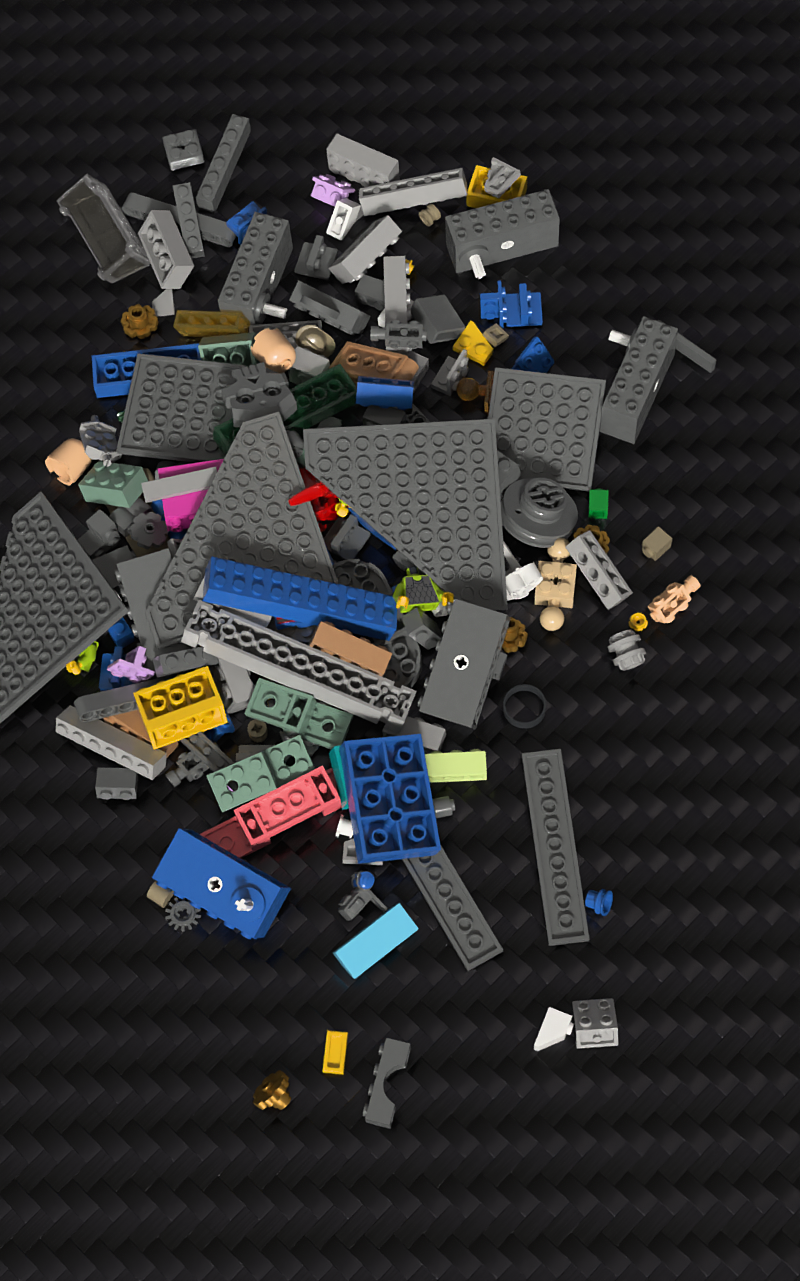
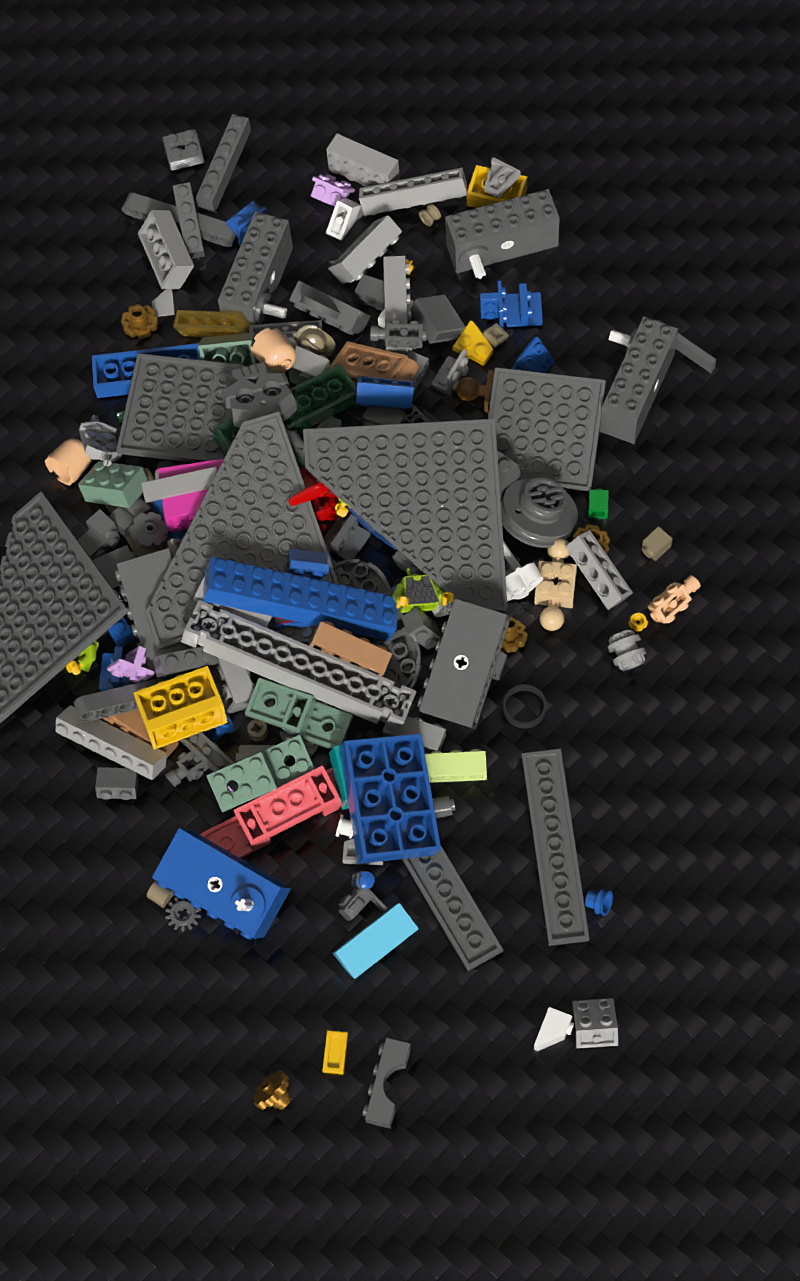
windscreen [57,174,151,283] -> none
dark grey bracket [295,235,338,280] -> none
none -> blue bracket [287,549,329,581]

